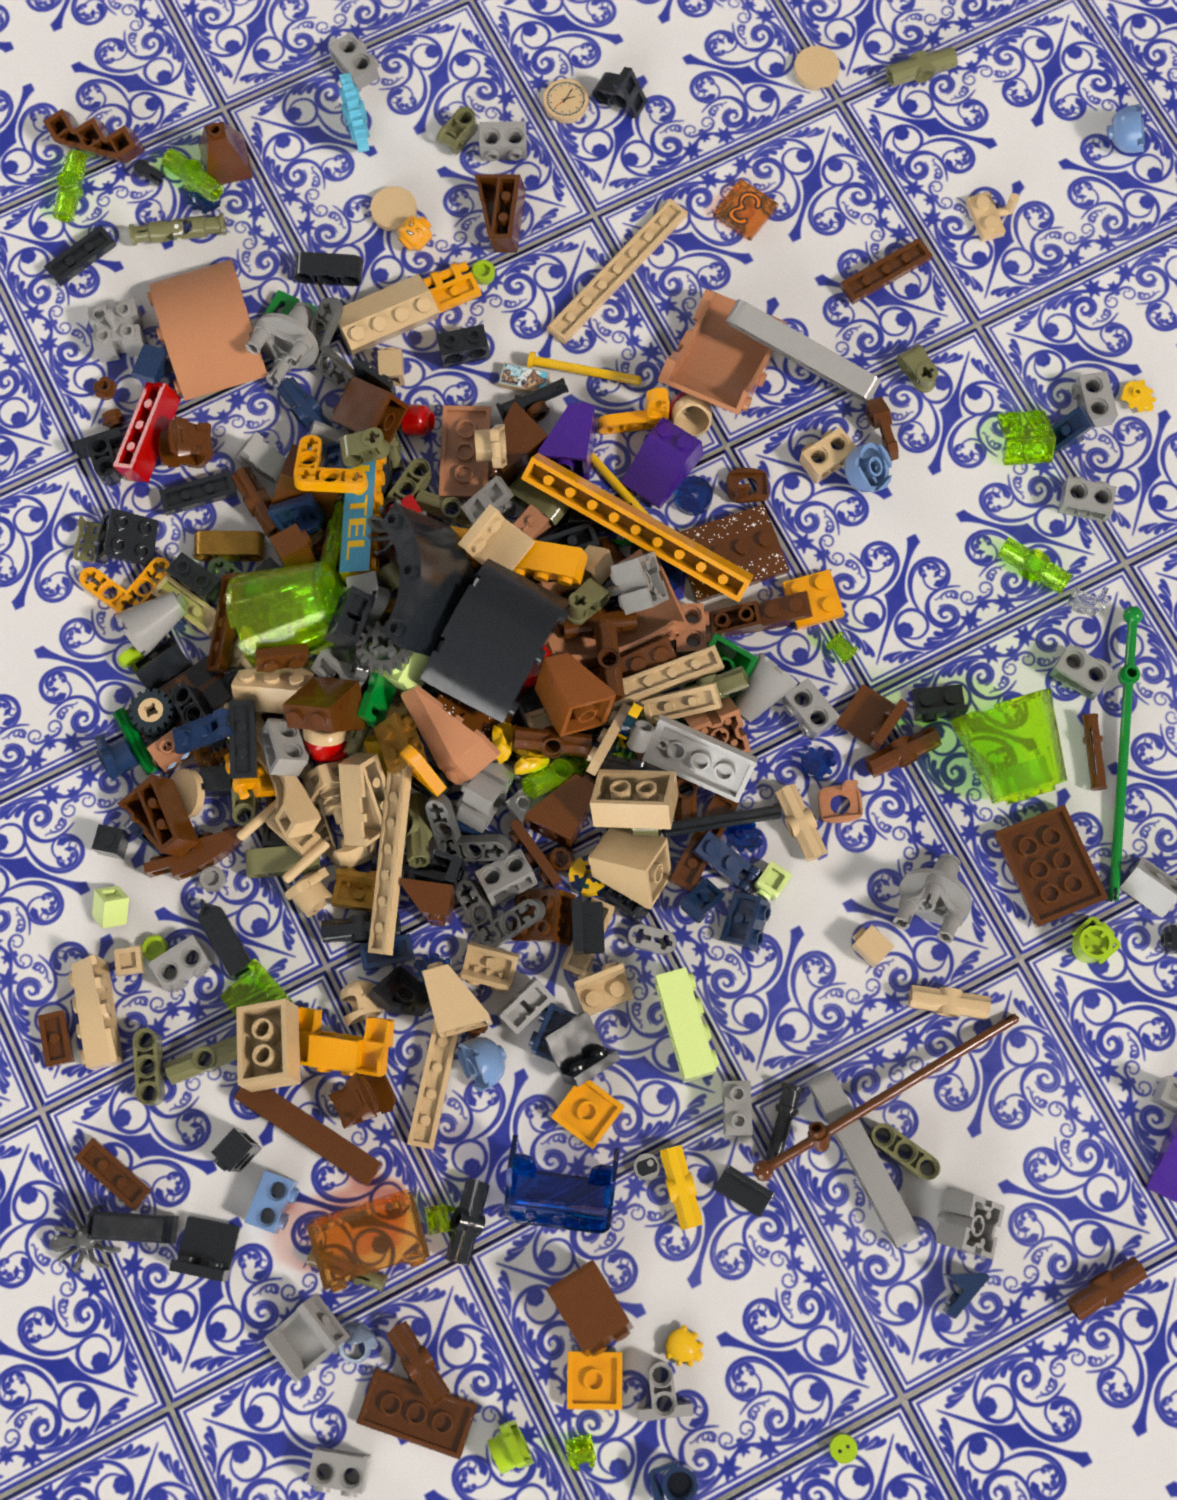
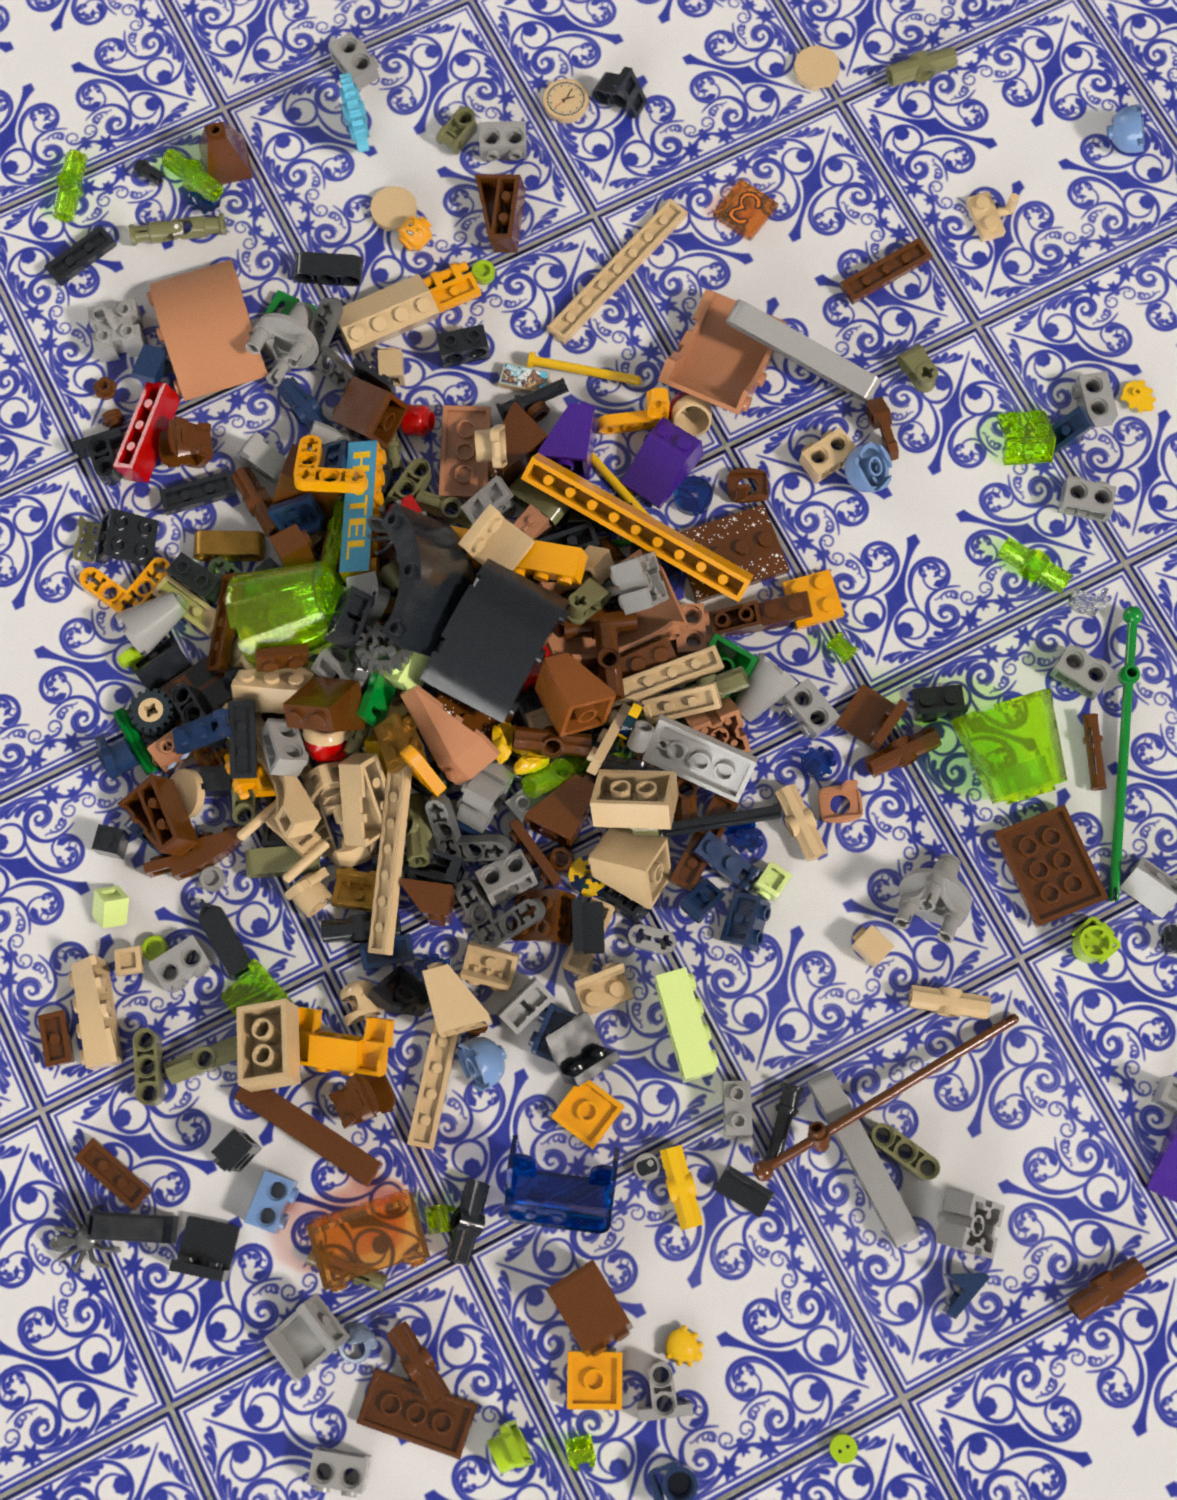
reddish brown brick [43,109,146,164] -> none
olive piece [339,427,390,467] -> none

